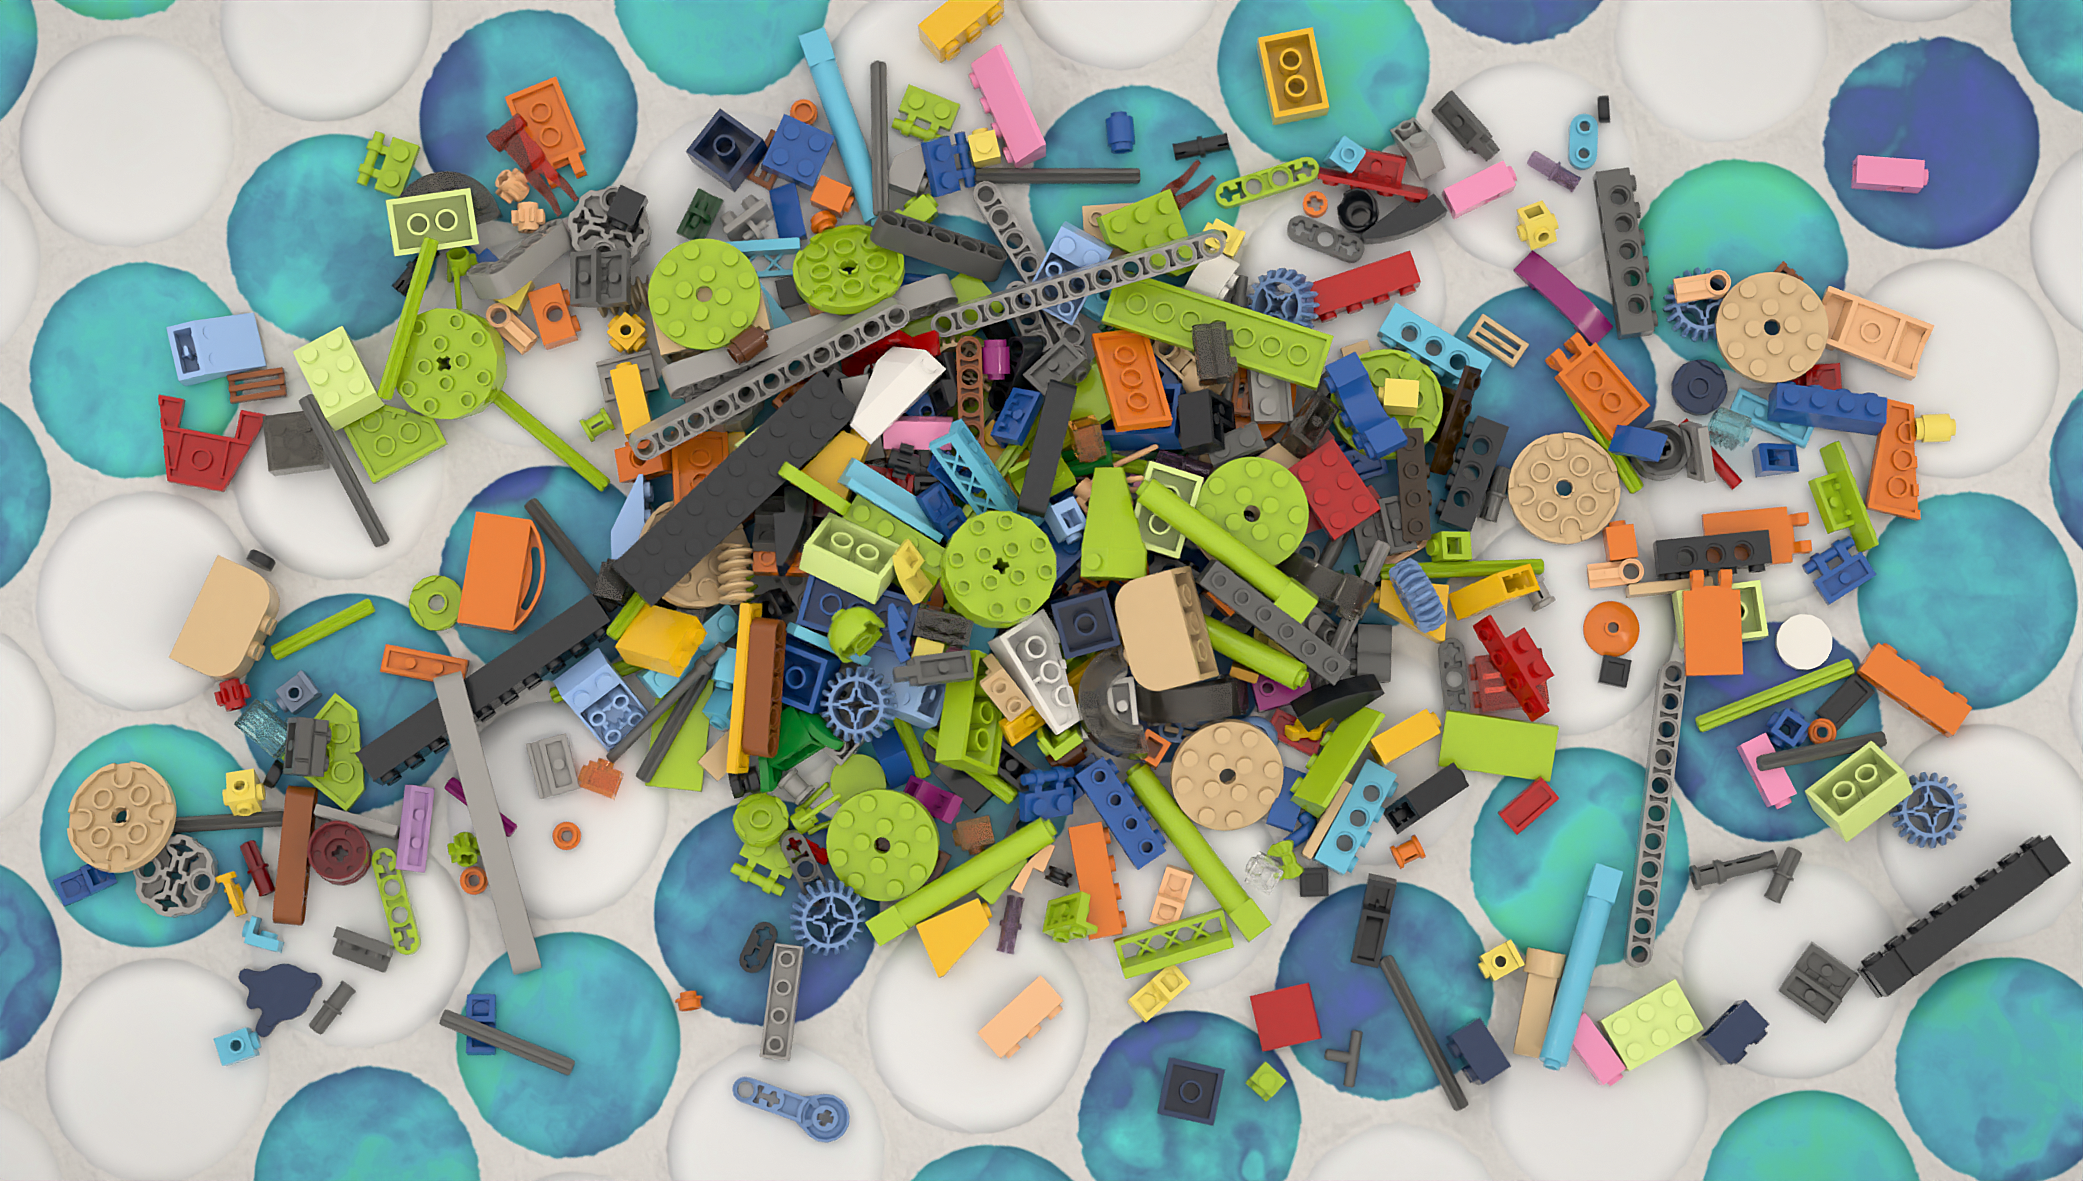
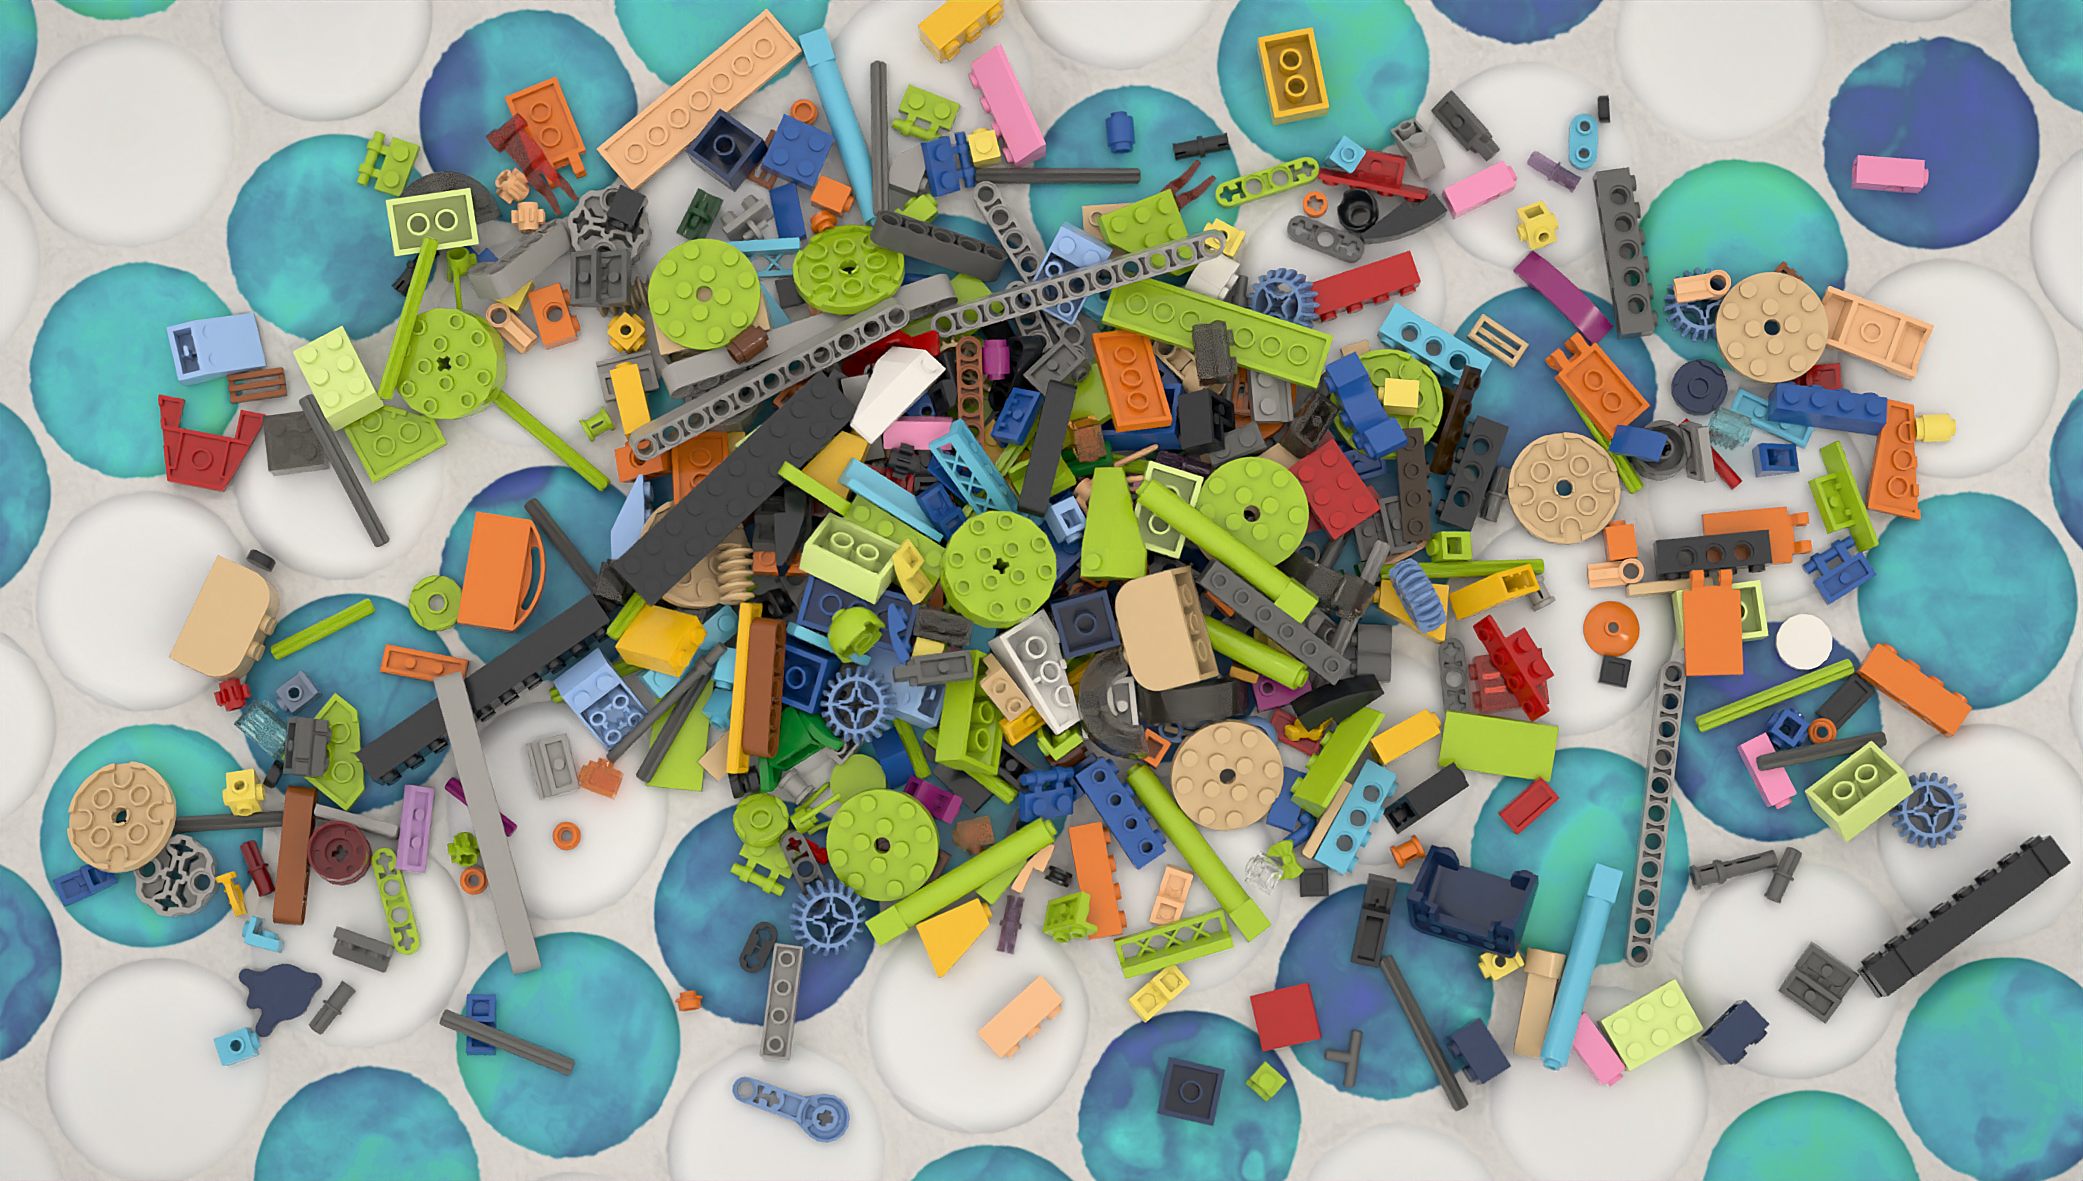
none -> light nougat plate [597,9,803,191]
none -> dark blue windscreen [1406,845,1539,958]

